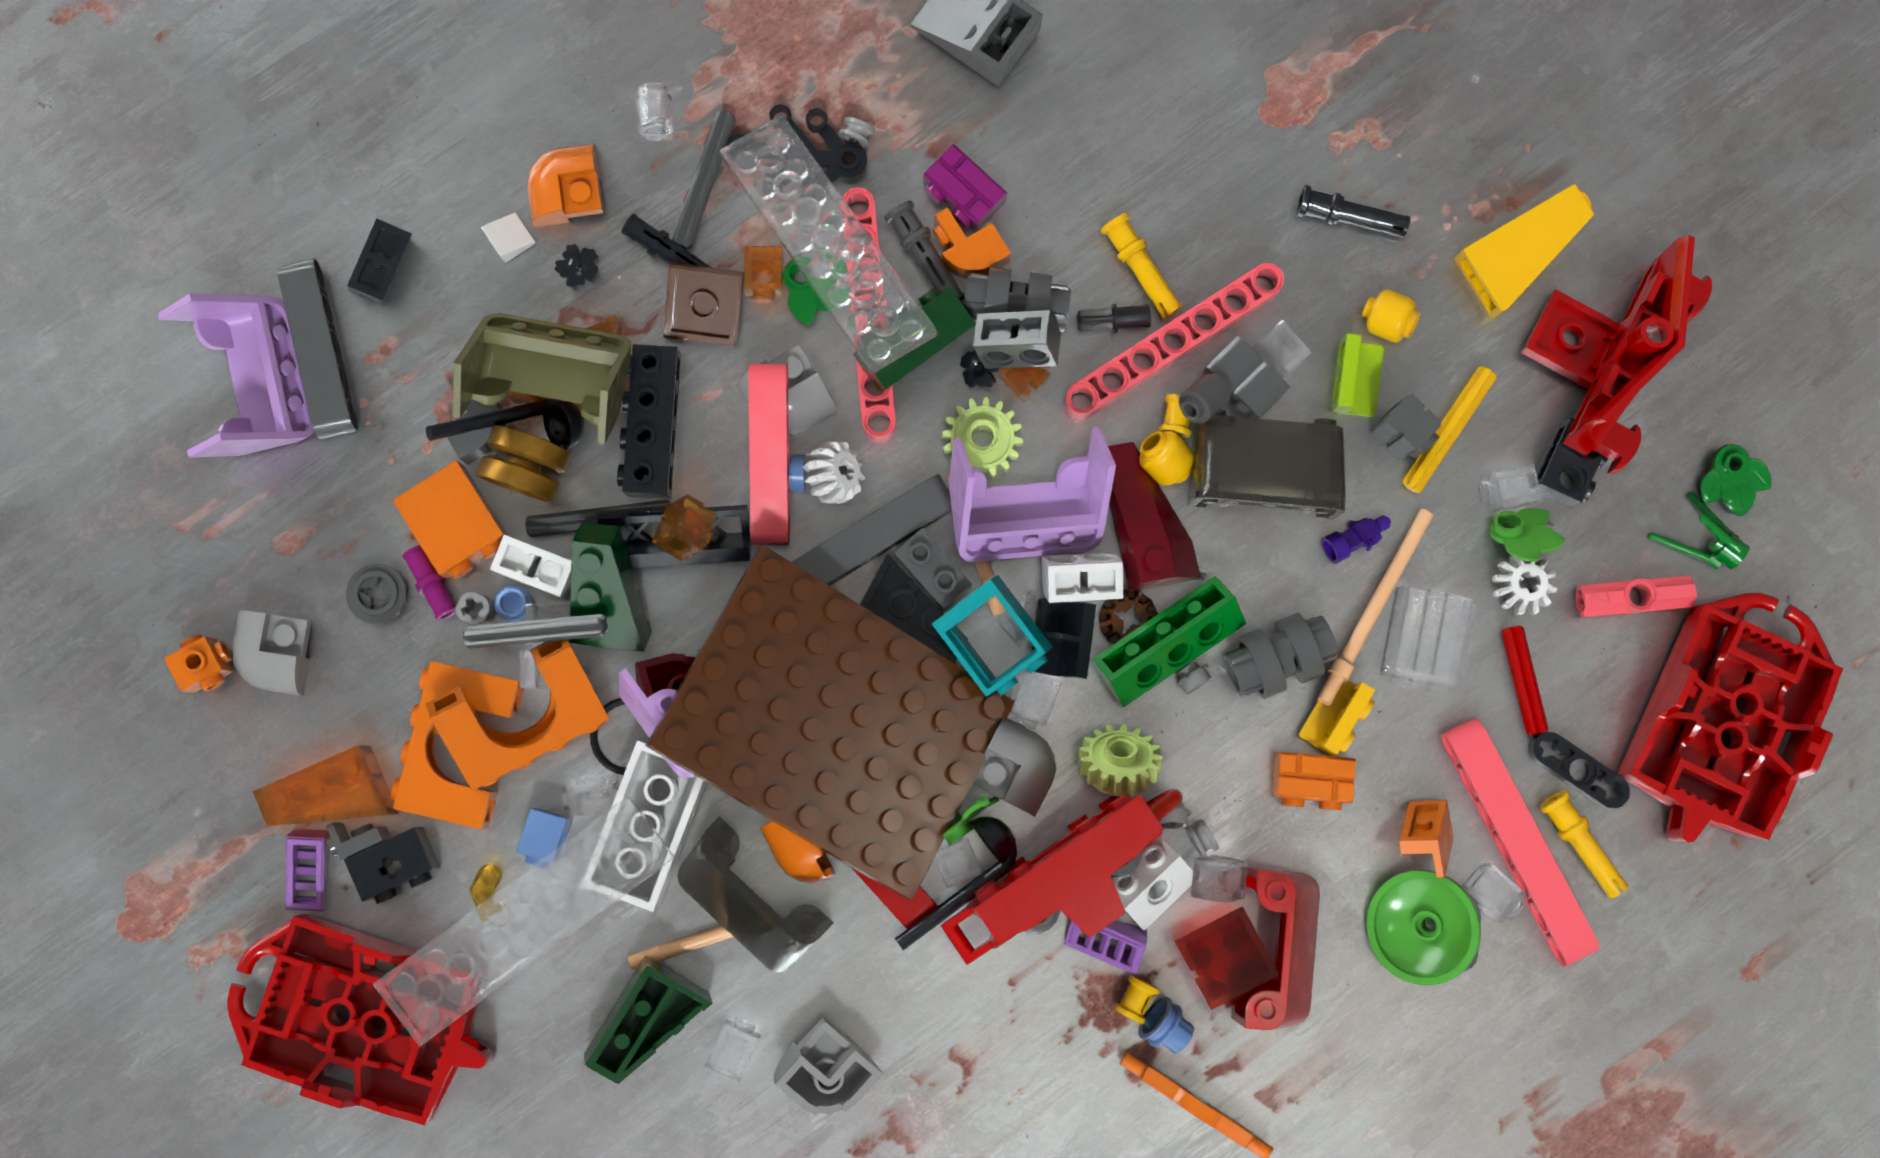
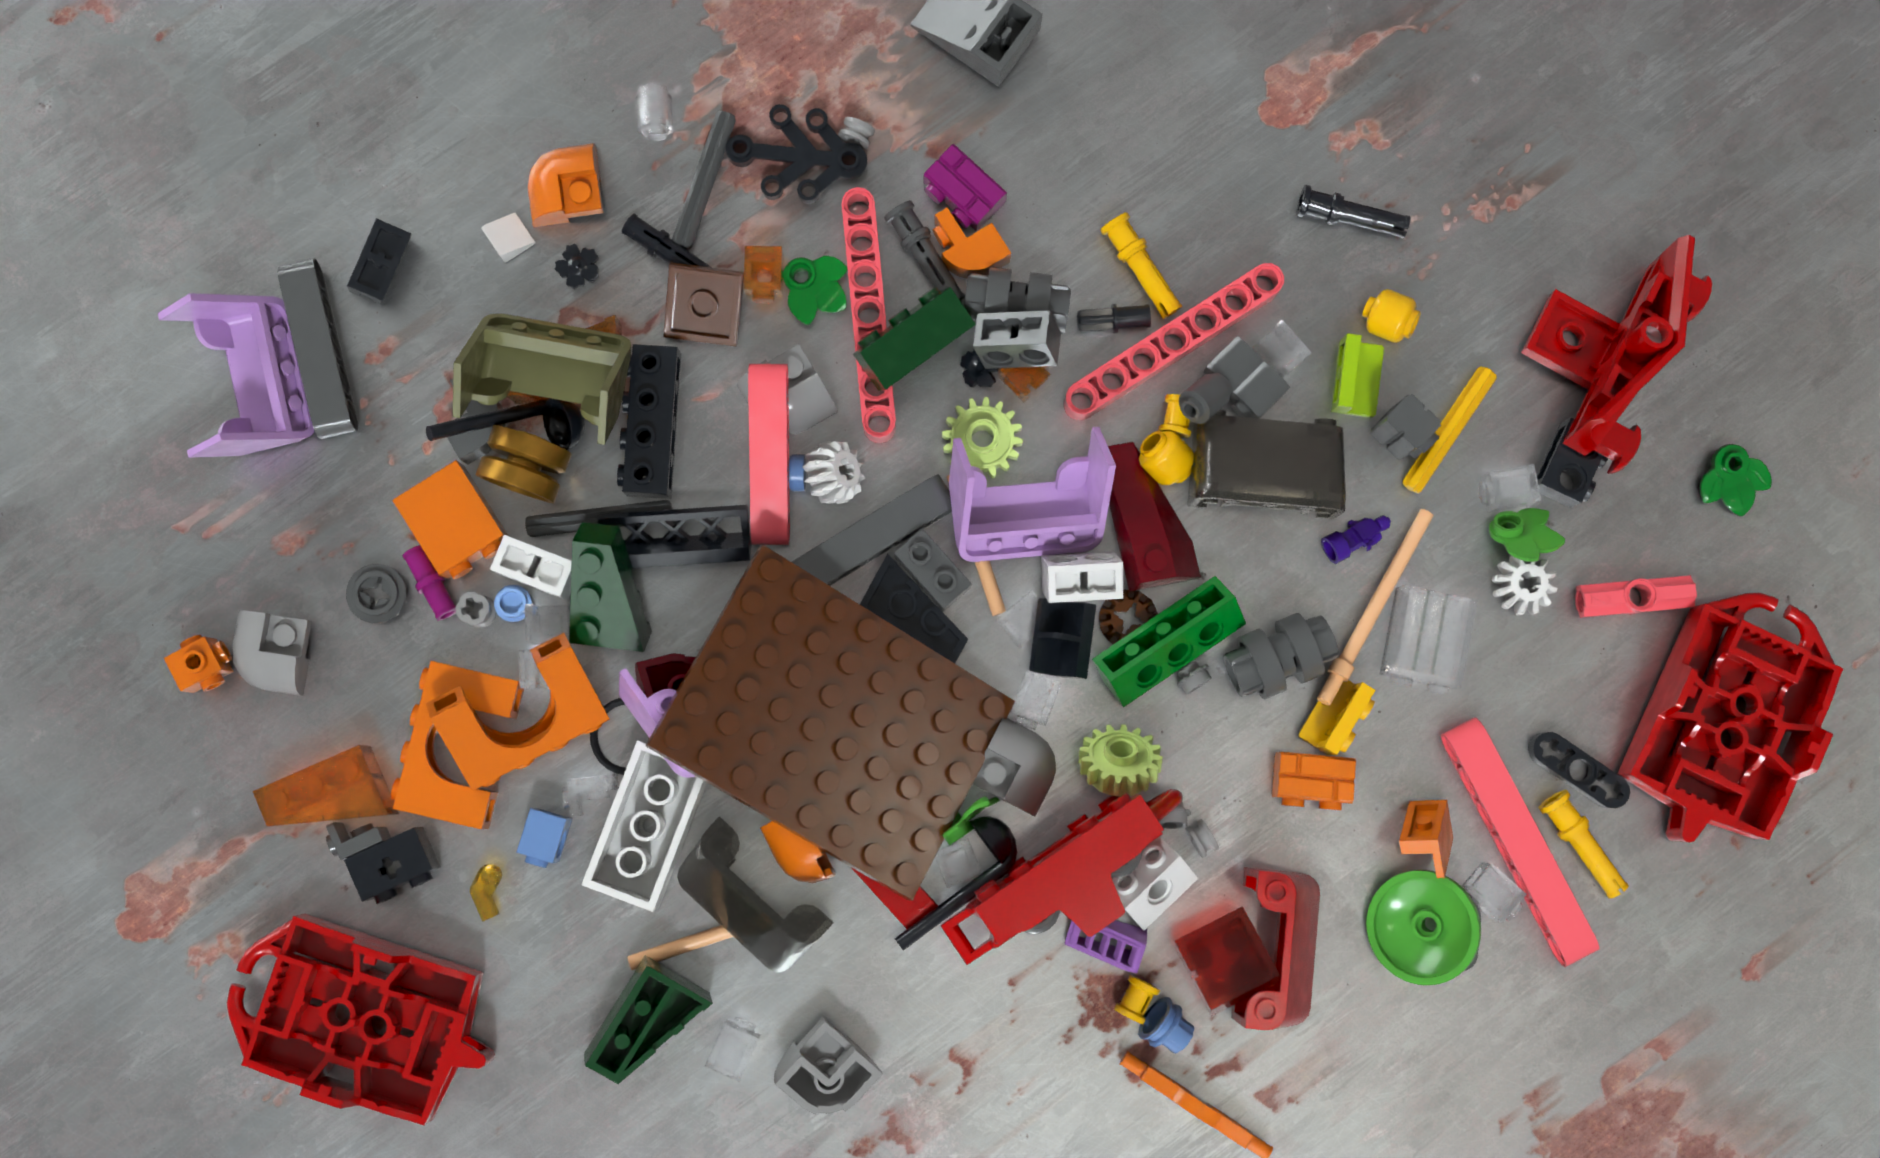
medium lavender slope [285,829,330,911] -> none
clear plate [372,795,675,1047] -> none
axle [462,614,608,649] -> none
clear orange brick [652,494,716,562] -> none
clear plate [719,114,937,374] -> none
teal window [932,575,1053,697] -> none
clear brick [1191,855,1248,903] -> none
yellow slope [1454,184,1594,320] -> none
red axle [1502,625,1548,735] -> none
green plant [1648,492,1750,570] -> none

